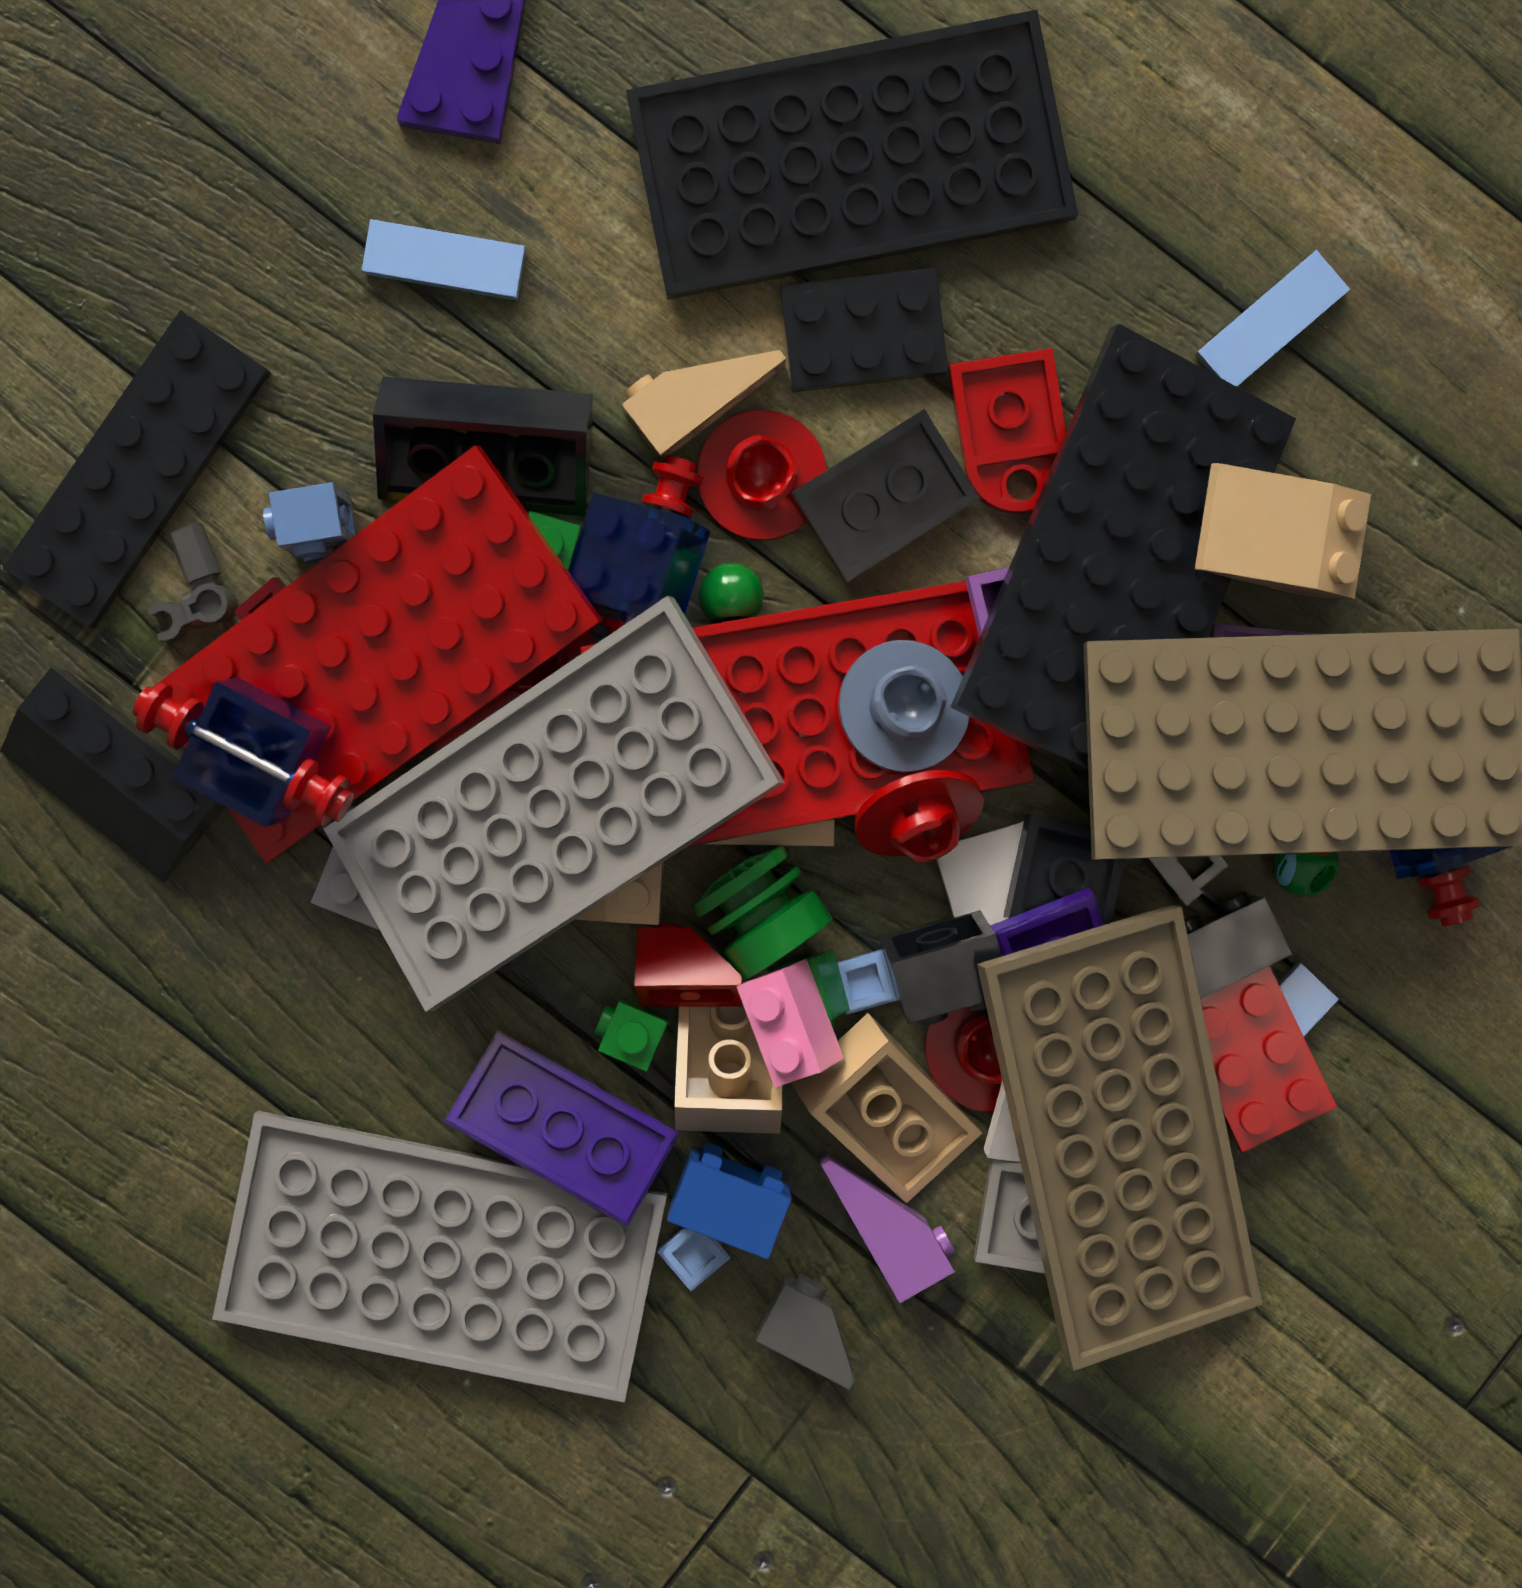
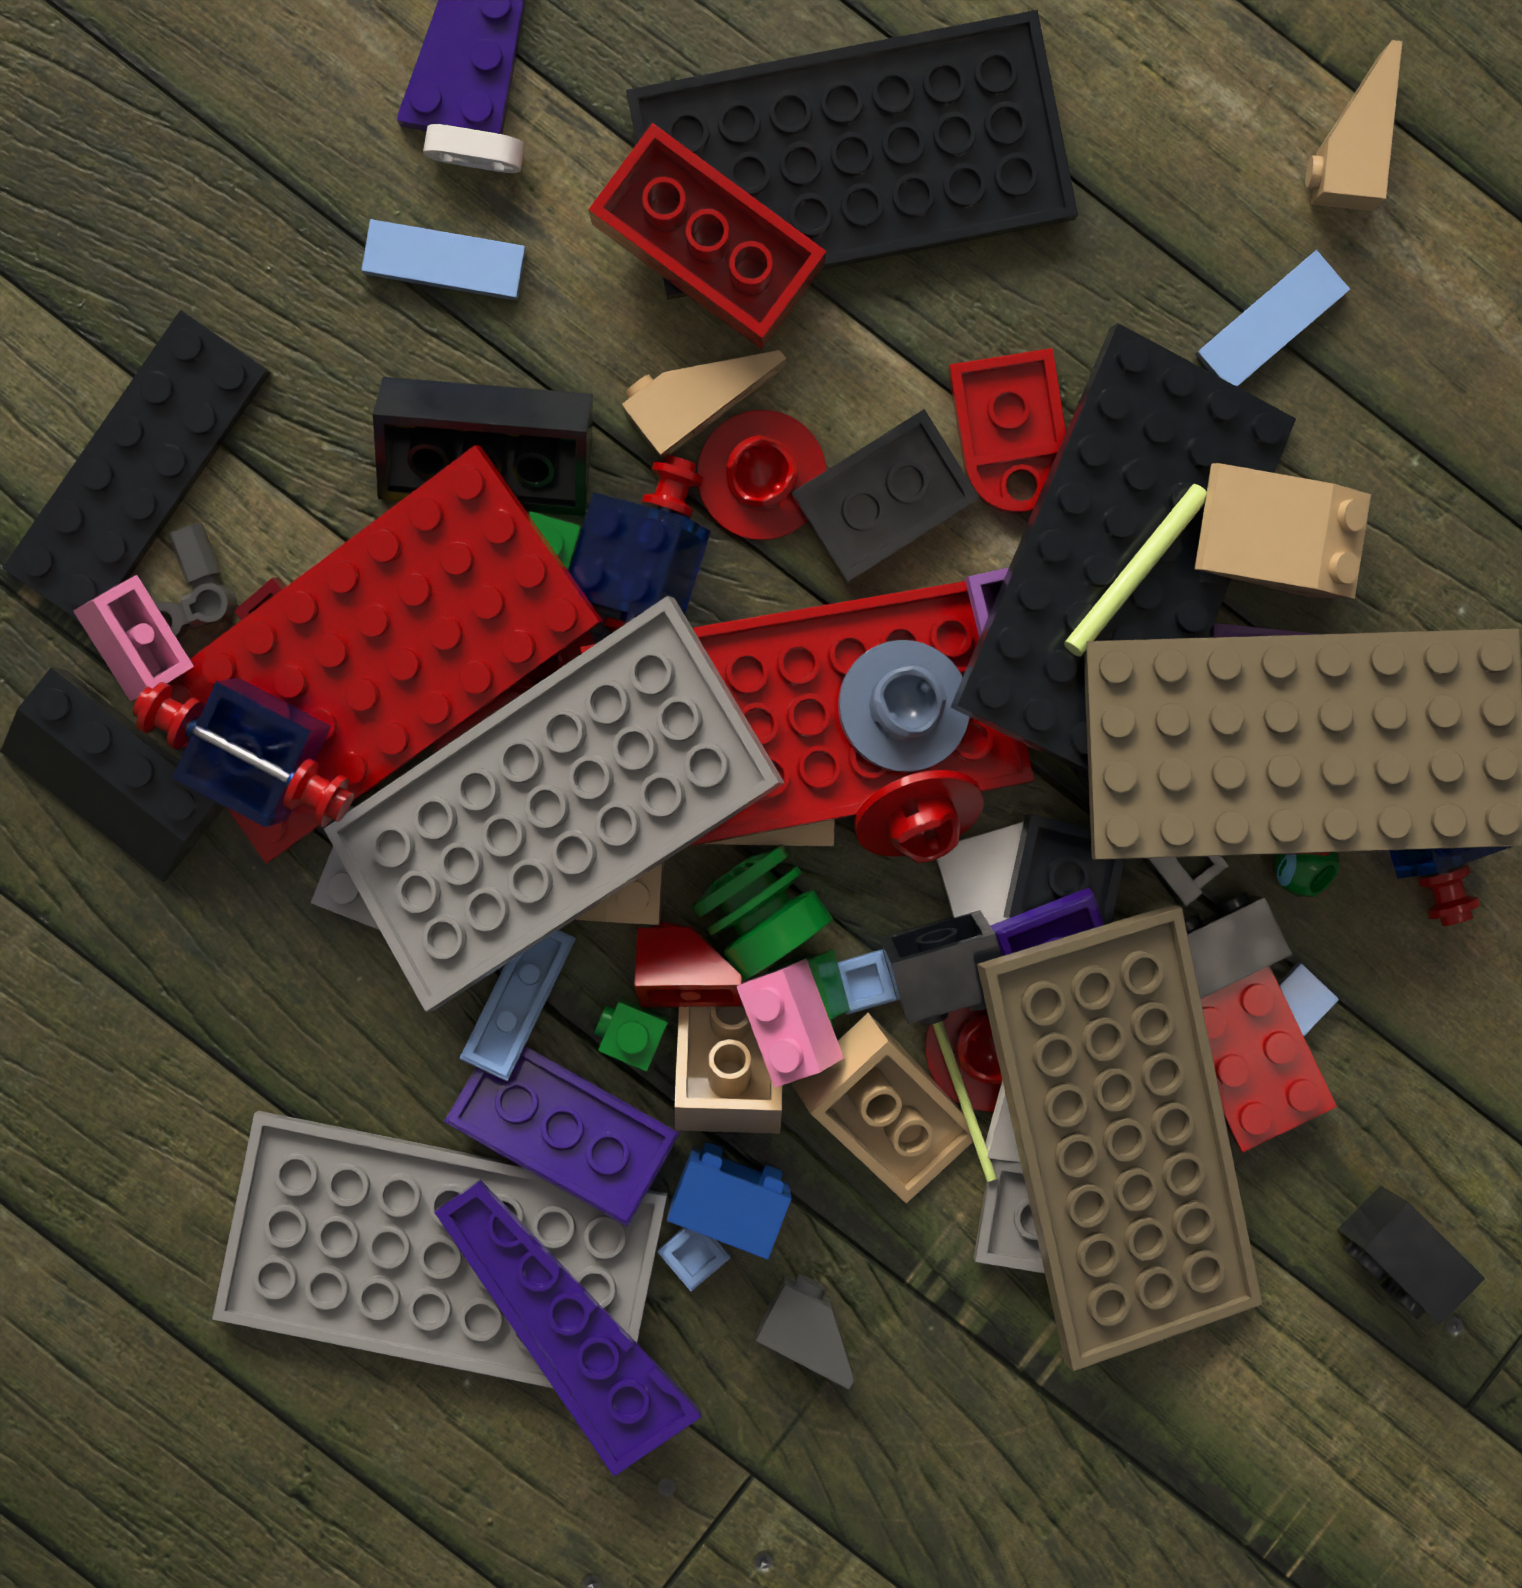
medium blue brick [263,482,356,563] -> none
green piece [698,562,764,622] -> none
black plate [780,268,948,393] -> none
medium lavender slope [820,1153,956,1303] -> none
none -> bright pink brick [73,575,194,701]
none -> white beam [423,124,525,173]
none -> dark purple wing [434,1179,701,1476]
none -> light blue tile [460,930,576,1082]
none -> red brick [588,123,827,350]
none -> yellowish green axle [932,1021,997,1182]
none -> yellowish green bar [1064,484,1207,656]
none -> tan slope [1305,40,1402,211]
none -> black brick [1337,1186,1485,1325]

